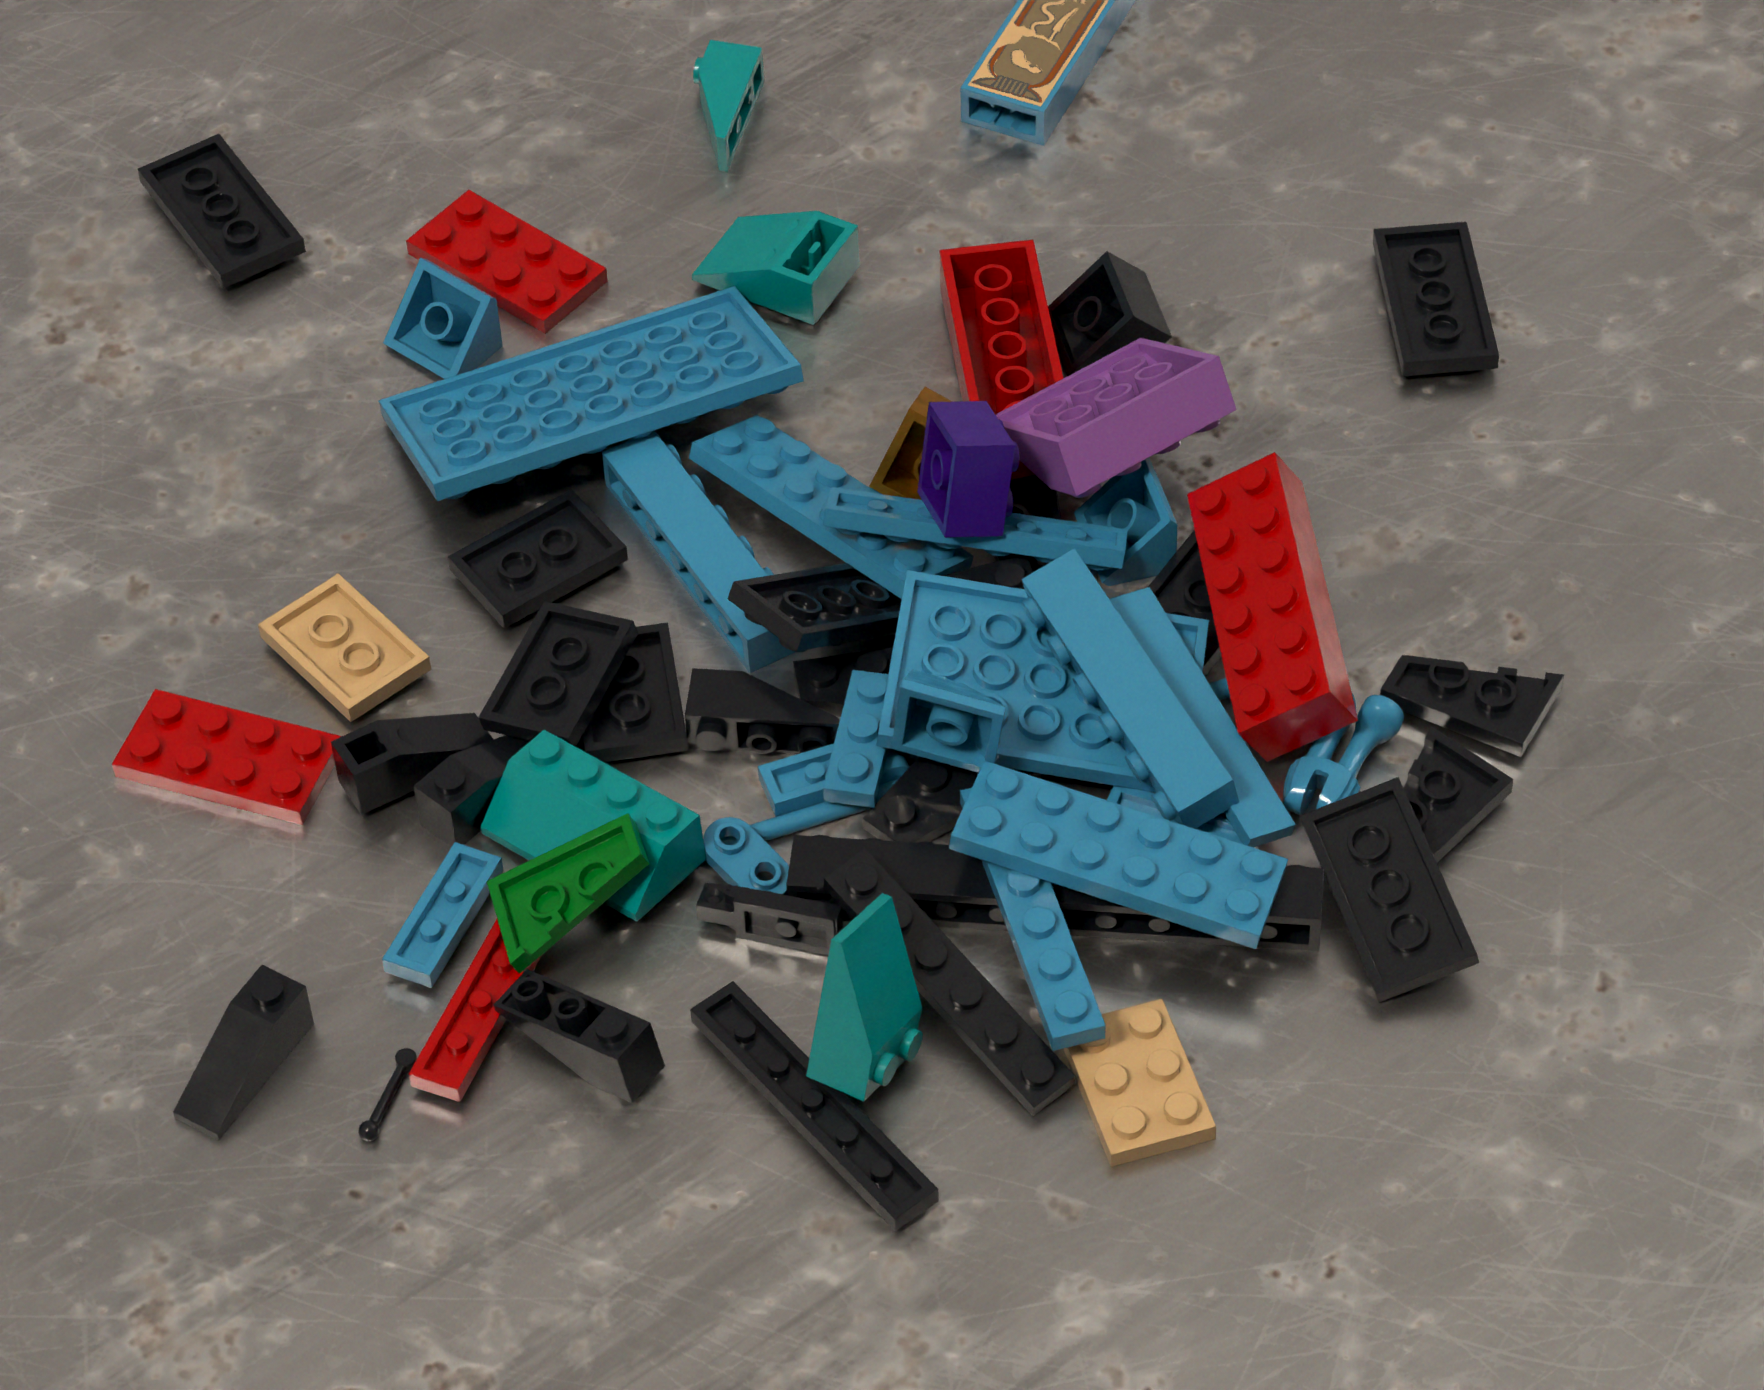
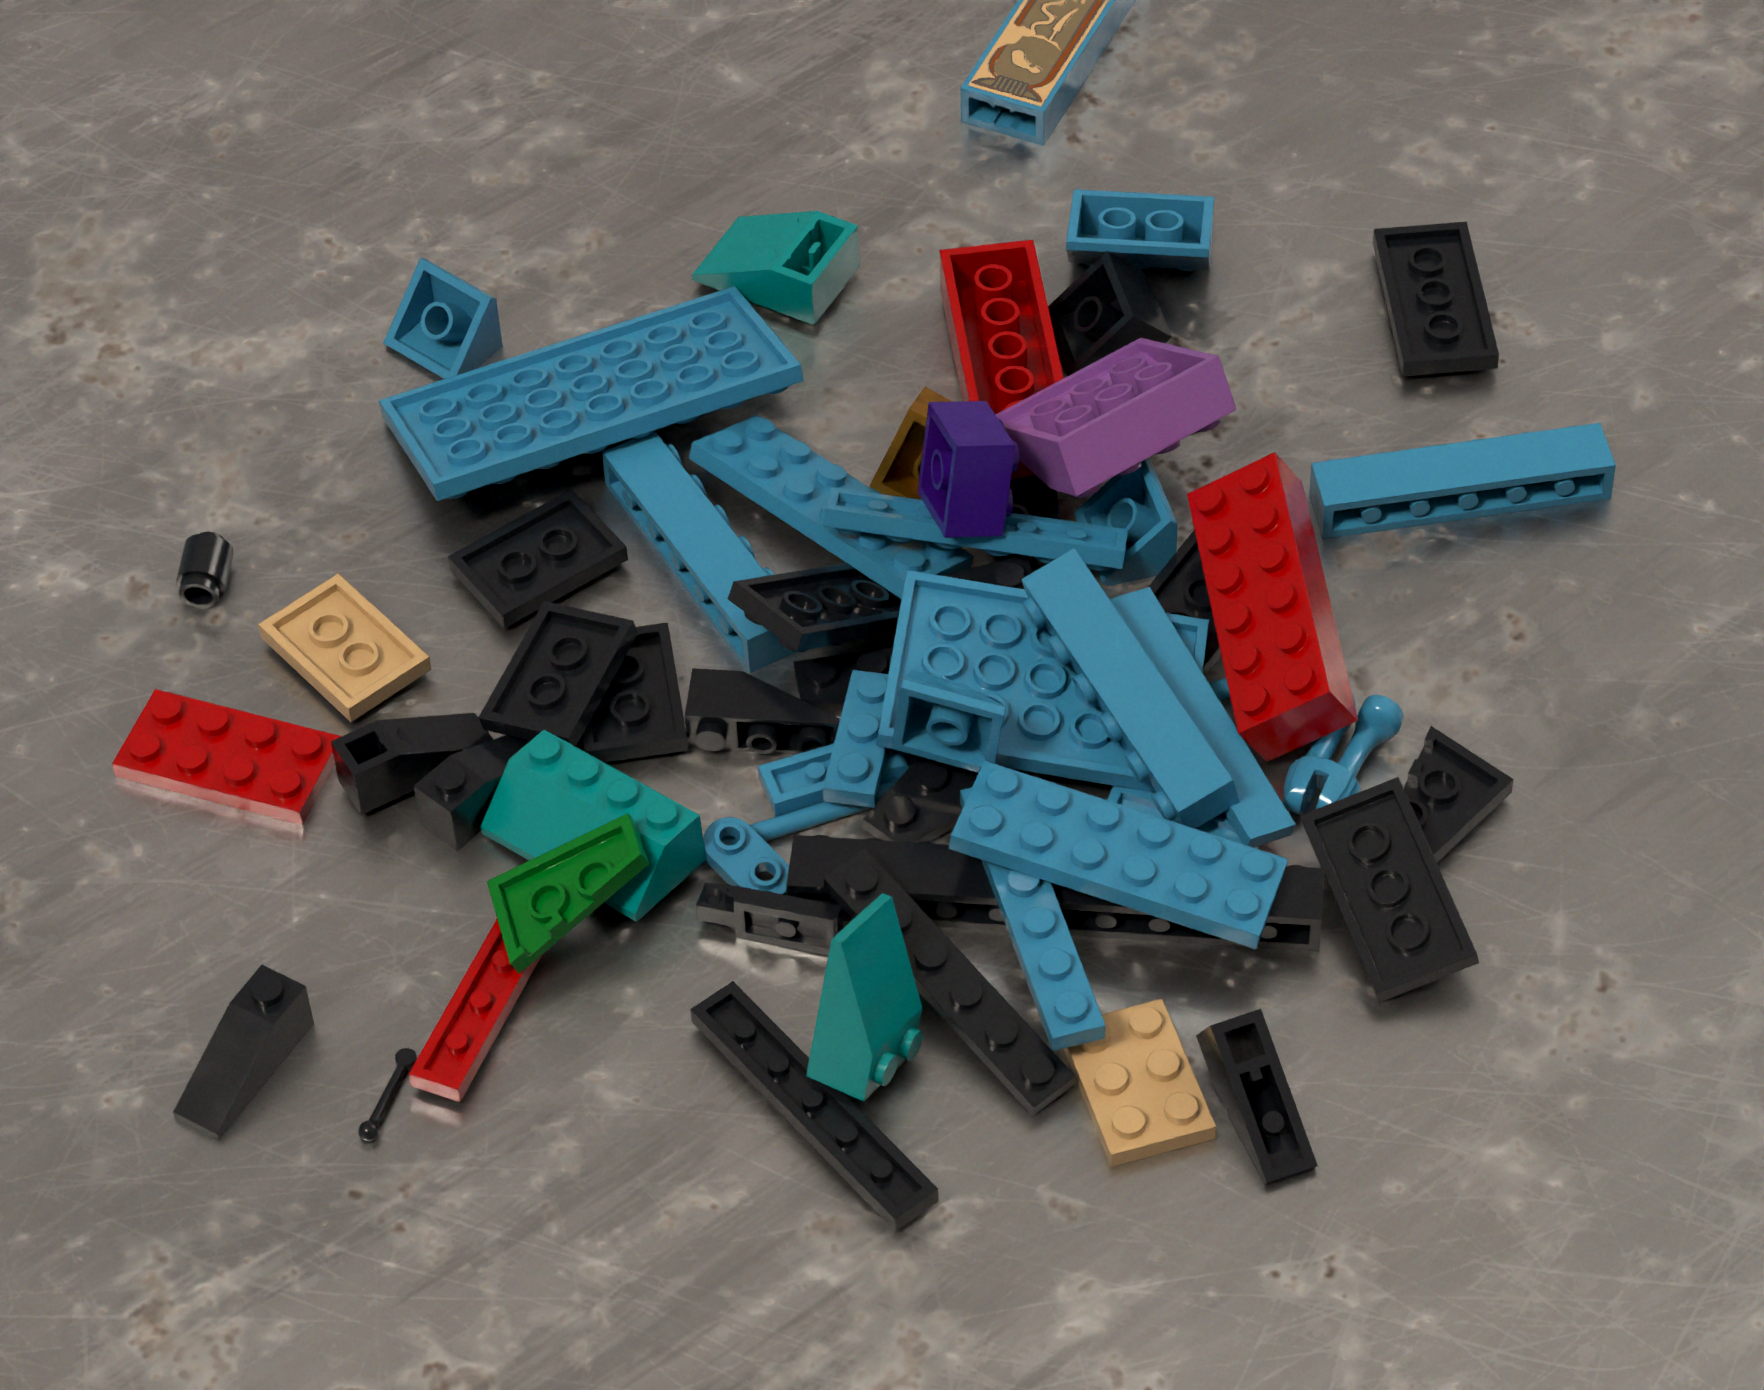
black plate [138,134,306,289] -> none
dark azure plate [382,842,504,988] -> none
red plate [406,190,608,334] -> none
black slope [493,969,665,1103] -> none
teal slope [693,40,765,172] -> none
black wing [1380,655,1564,757] -> none
none -> black brick [176,532,234,608]
none -> dark azure slope [1066,189,1214,271]
none -> black slope [1196,1009,1318,1185]
none -> dark azure brick [1309,423,1616,539]

